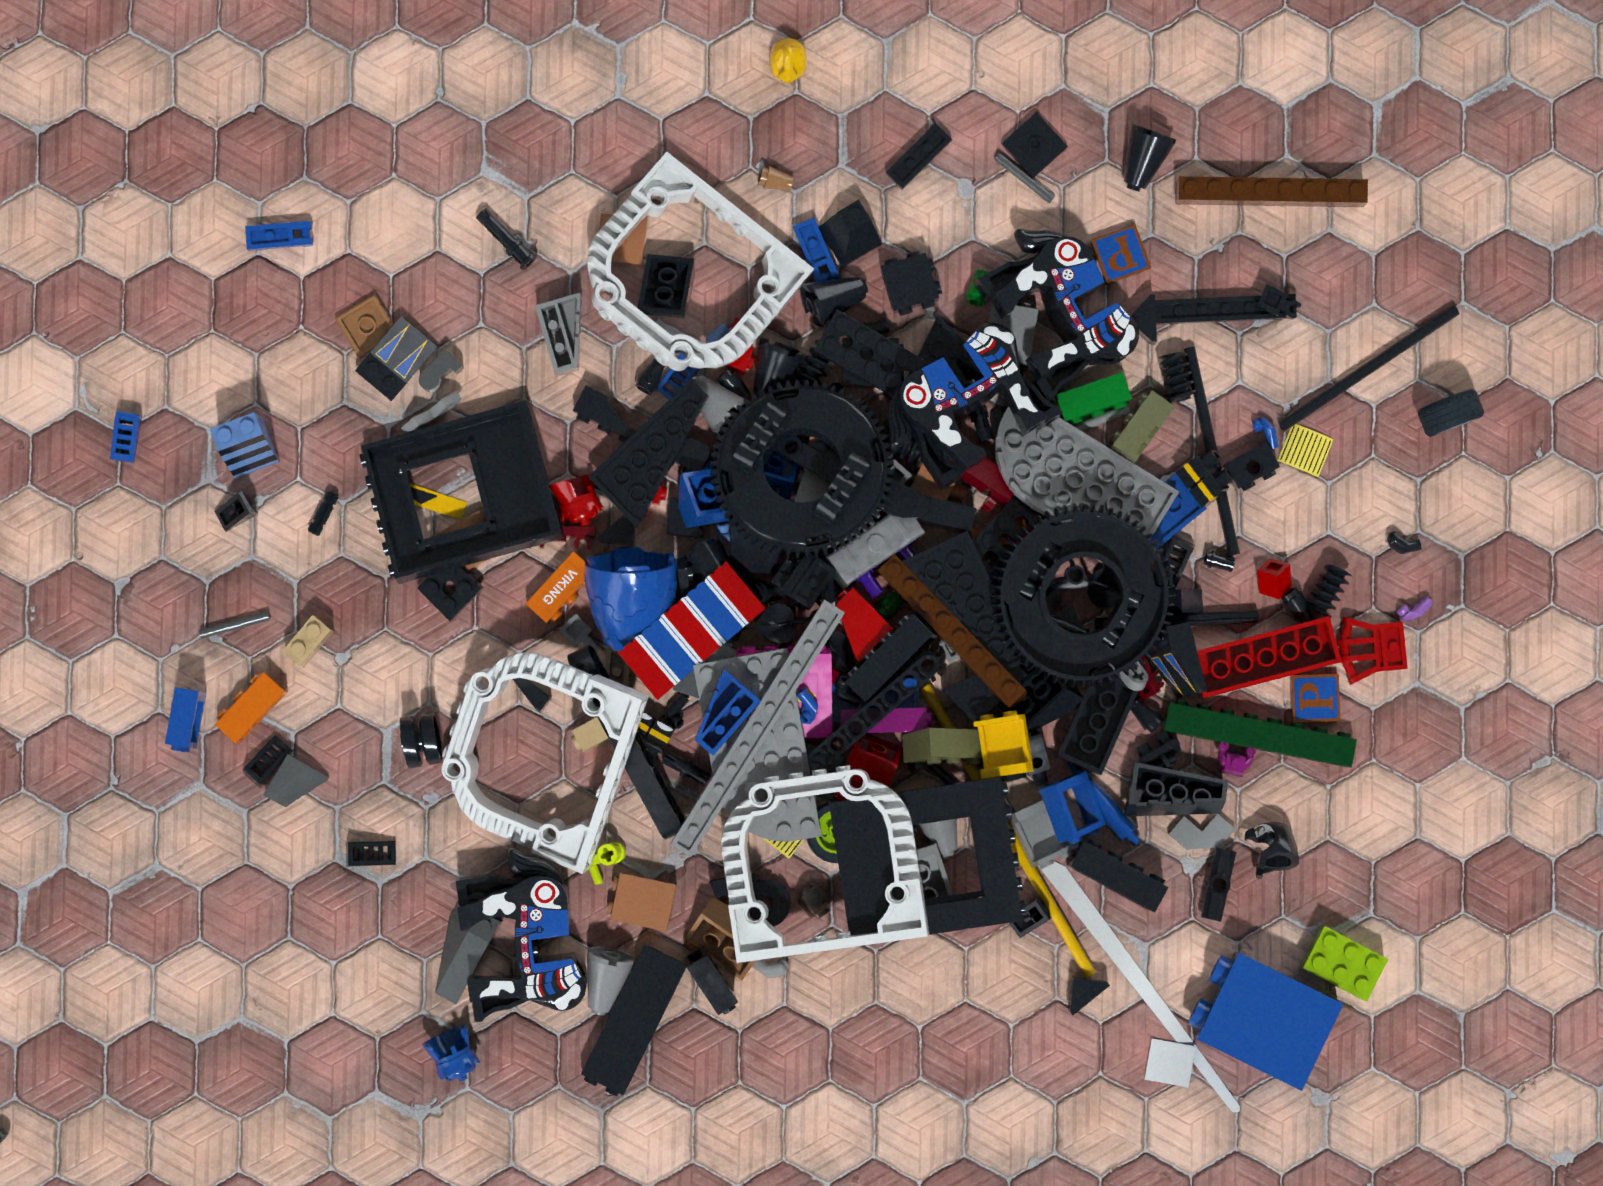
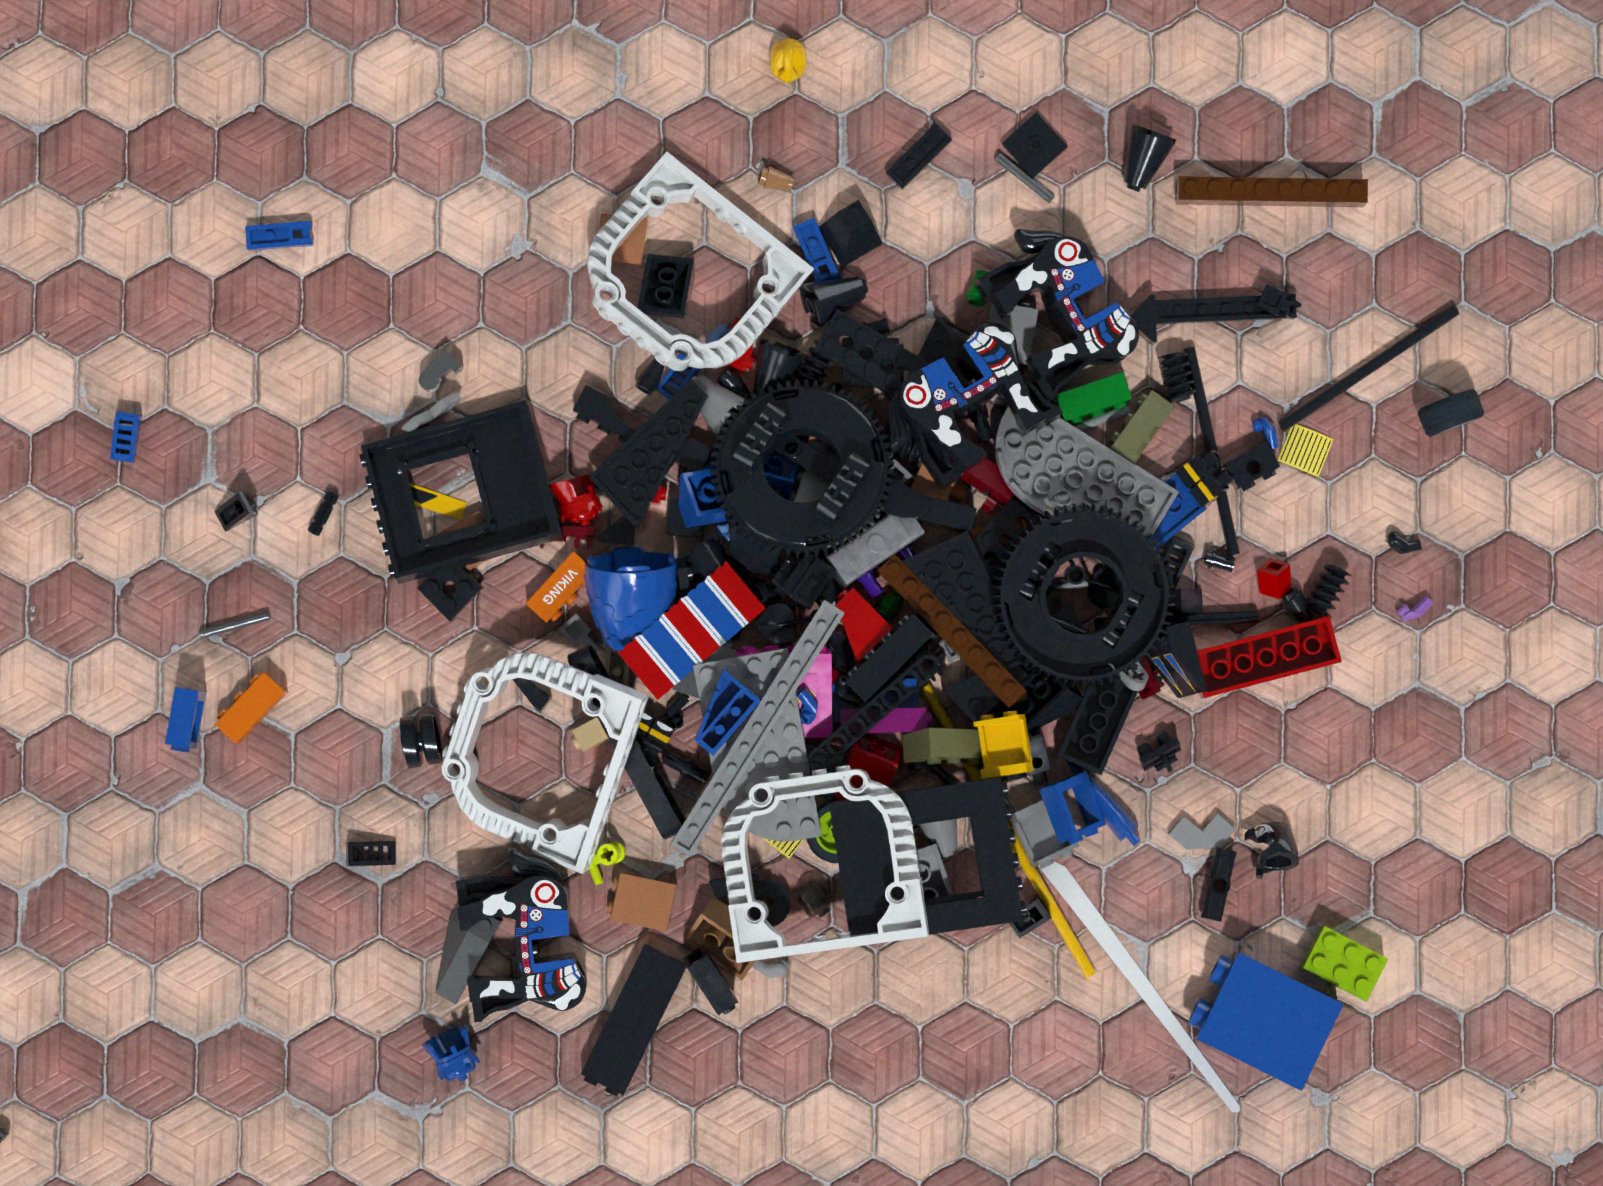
medium blue slope [210,412,279,479] -> none
black slope [243,735,293,788] -> none
dark grey slope [263,754,329,807] -> none
tan brick [282,615,334,668] -> none
medium nougat tile [334,294,394,359] -> none
black slope [355,316,437,401] -> none
black pin [476,208,537,271] -> none
light grey wedge [535,293,582,377] -> none
light grey cone [587,946,634,1015] -> none
black brick [880,251,942,316] -> none
black brick [1067,839,1169,913] -> none
black slope [1068,977,1110,1015] -> none
tile [1090,224,1151,285] -> none
black wedge [1124,762,1228,816] -> none
black cone [1130,698,1164,733] -> none
white sticker [1144,1039,1196,1088] -> none
dark green brick [1162,699,1357,768] -> none
magenta piece [1217,742,1256,777] -> none
tile [1290,674,1340,723] -> none
red plate [1337,617,1408,685] -> none

